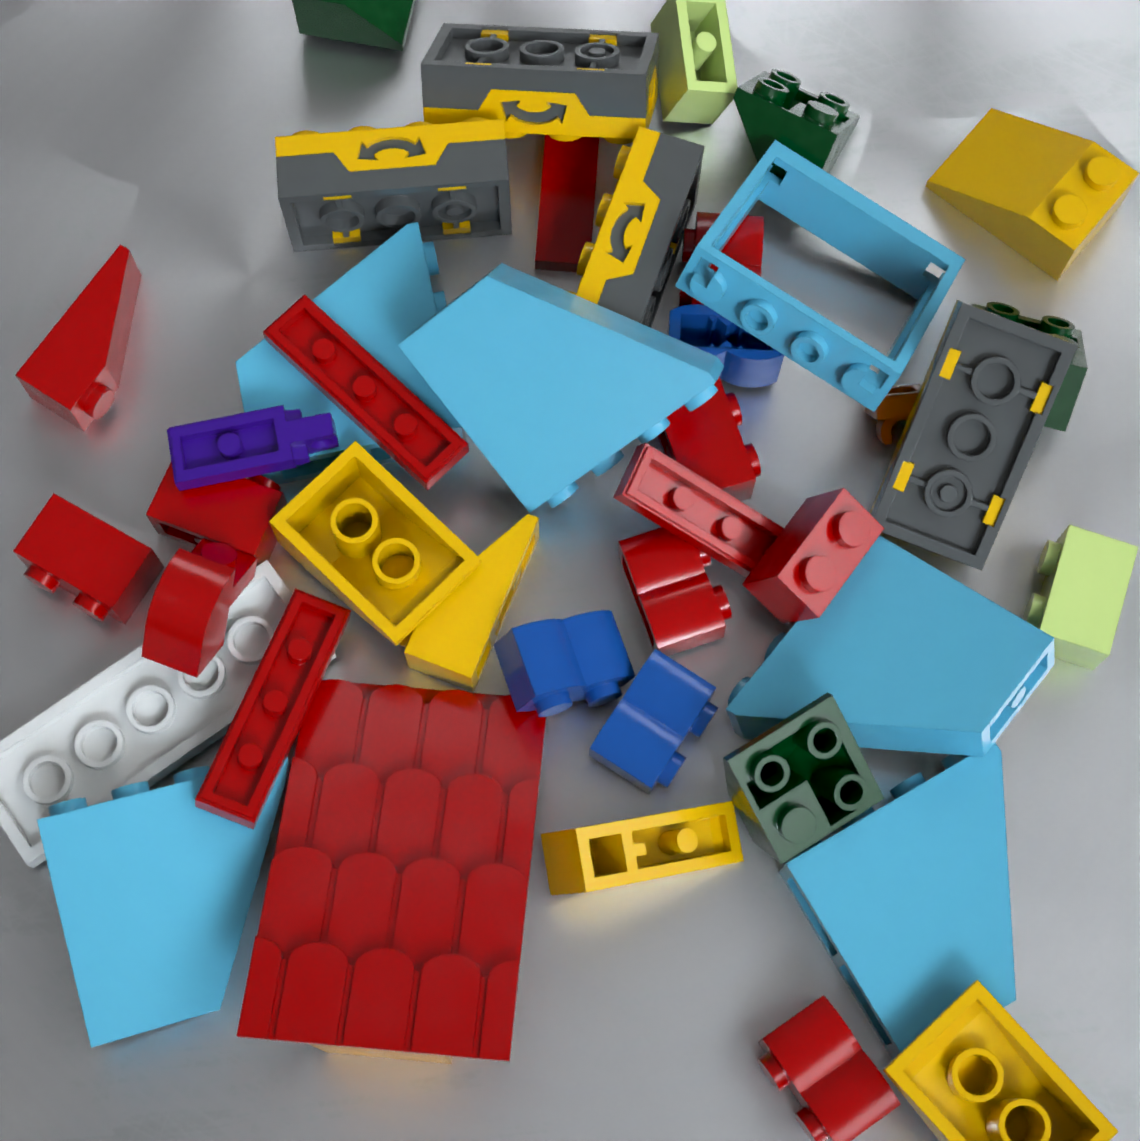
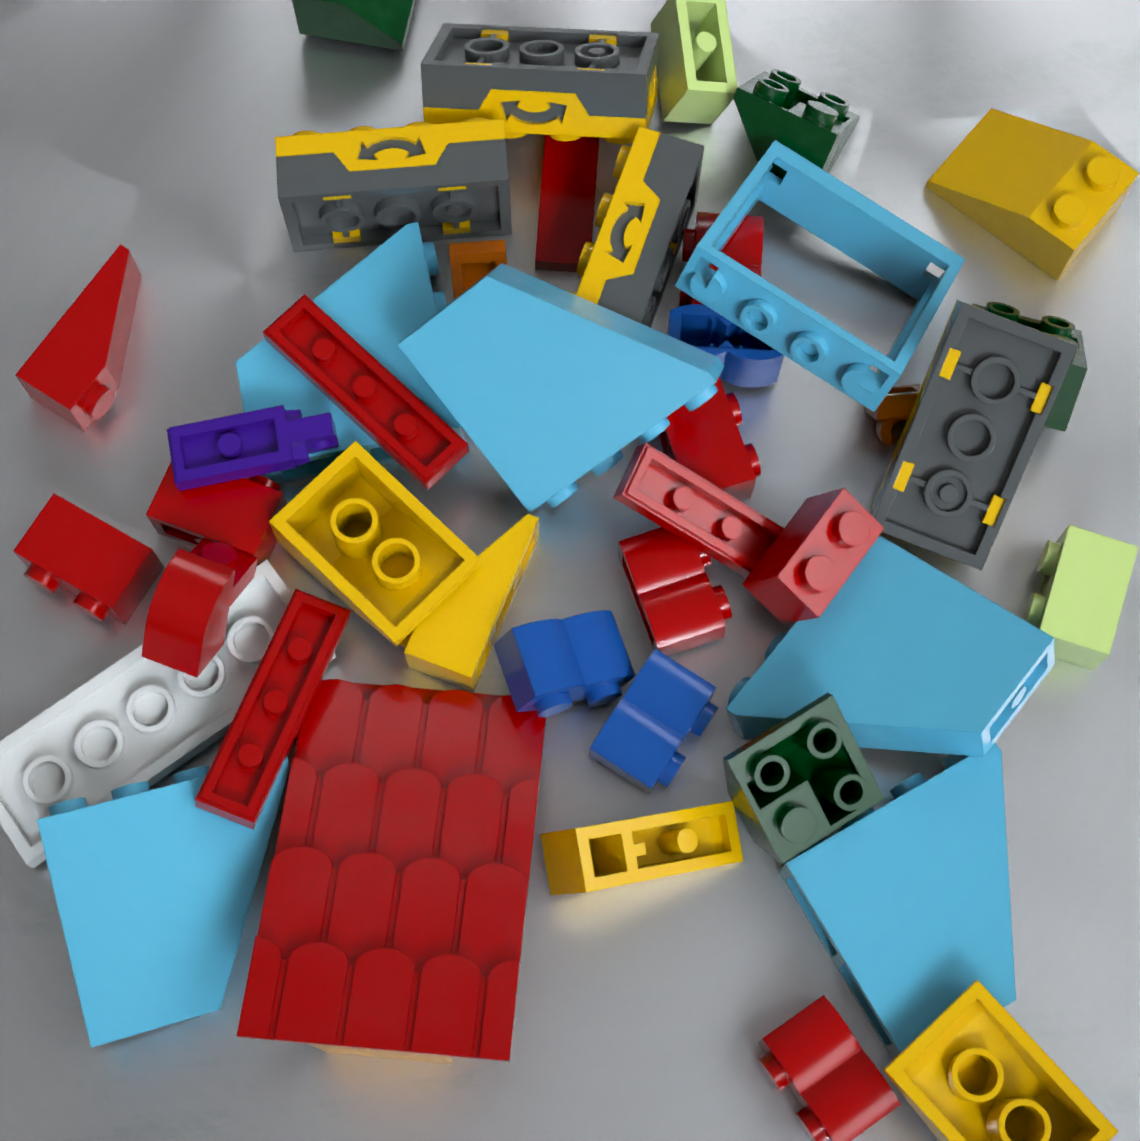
none -> orange tile [449,239,507,299]

